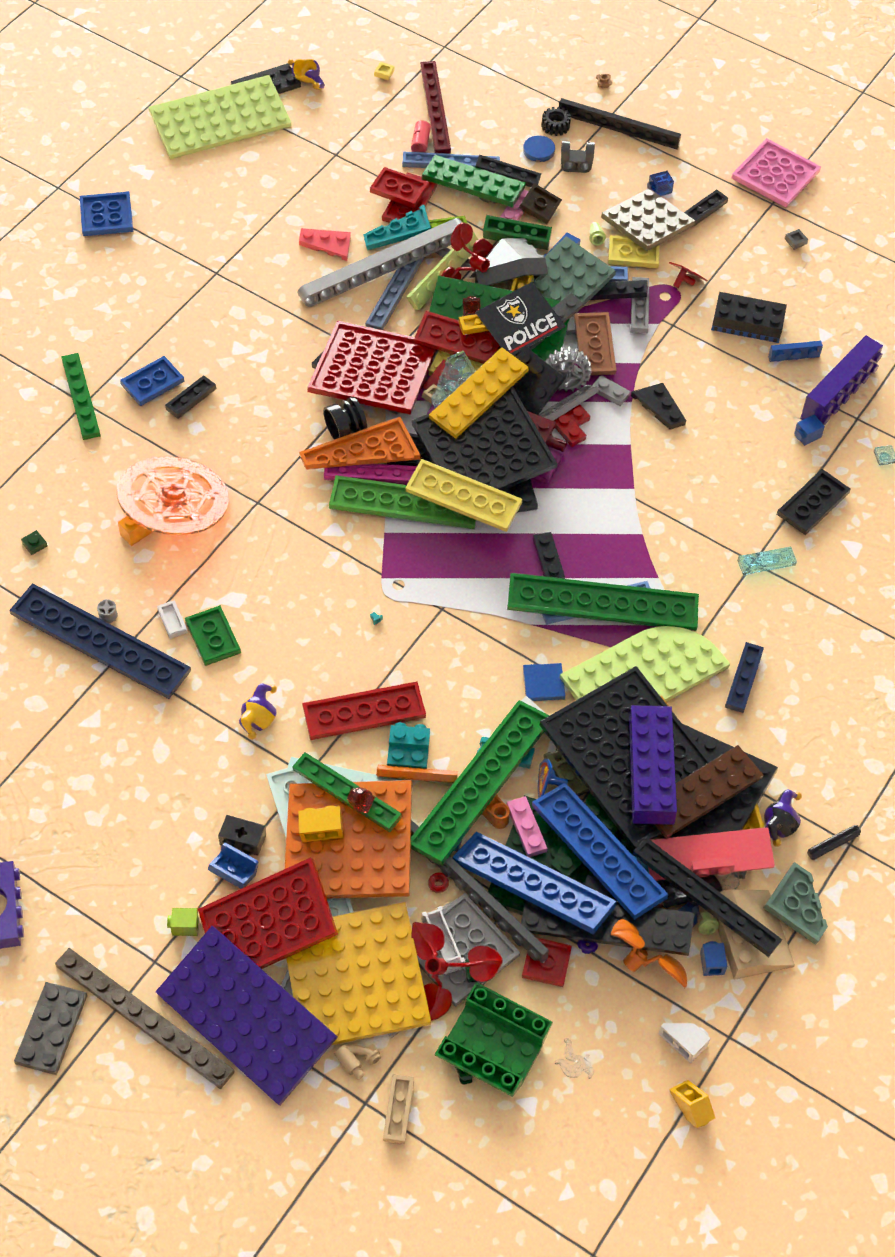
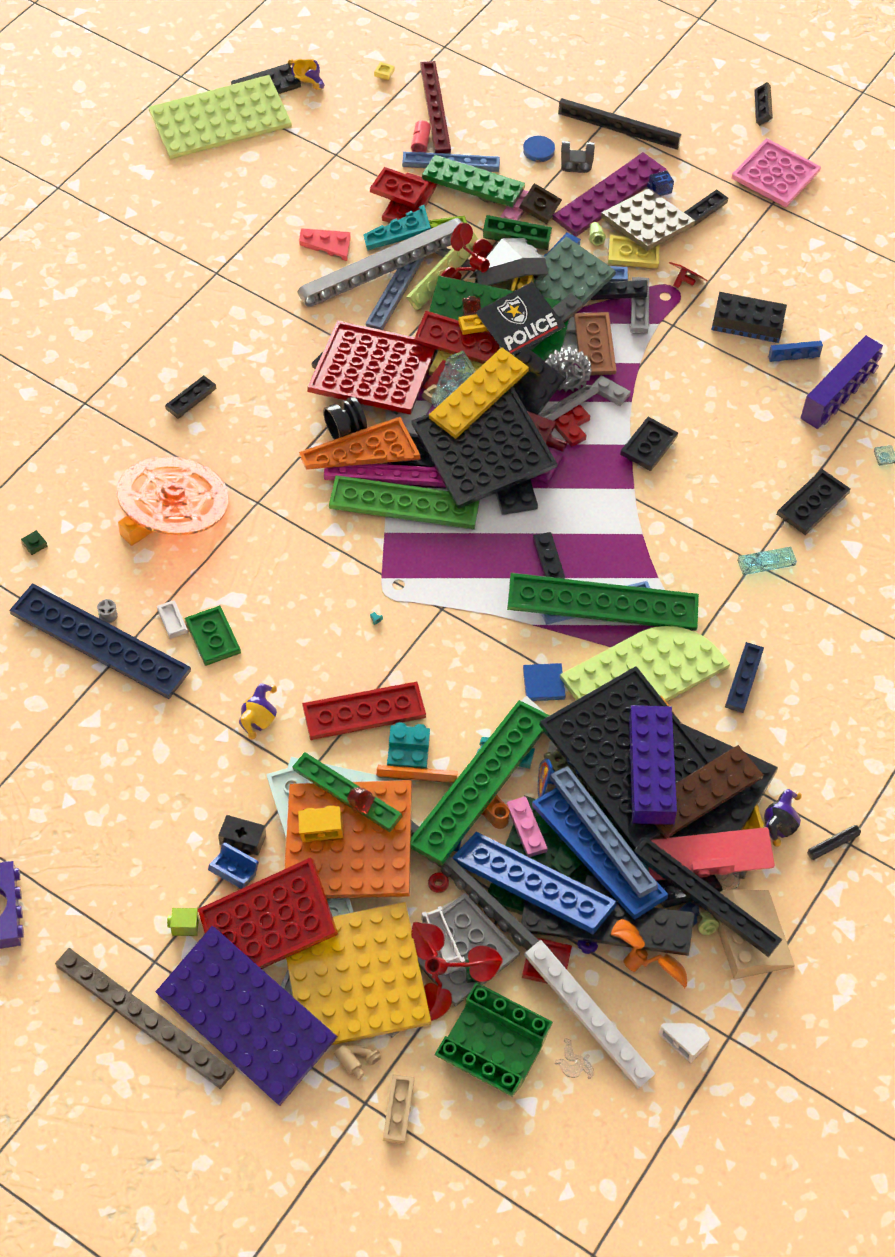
plate [14,982,88,1075] -> none
green plate [61,353,101,440] -> none
blue plate [79,191,133,236] -> none
blue plate [120,356,185,406] -> none
light yellow plate [405,459,522,532] -> none
dark green hand [454,1066,472,1085] -> none
black plate [475,154,542,187] -> none
black tyre [541,107,571,136] -> none
medium nougat plate [596,74,613,88] -> none
black wing [631,382,687,430] -> none
yellow slope [669,1080,716,1128] -> none
blue brick [700,941,728,976] -> none
sand green plate [763,862,828,945] -> none
dark grey plate [784,229,809,250] -> none
blue brick [794,415,825,446] -> none
none -> white plate [524,940,656,1089]
none -> sand blue plate [550,766,658,898]
none -> magenta plate [552,152,667,237]
none -> black plate [620,416,678,471]
none -> black plate [754,82,773,126]

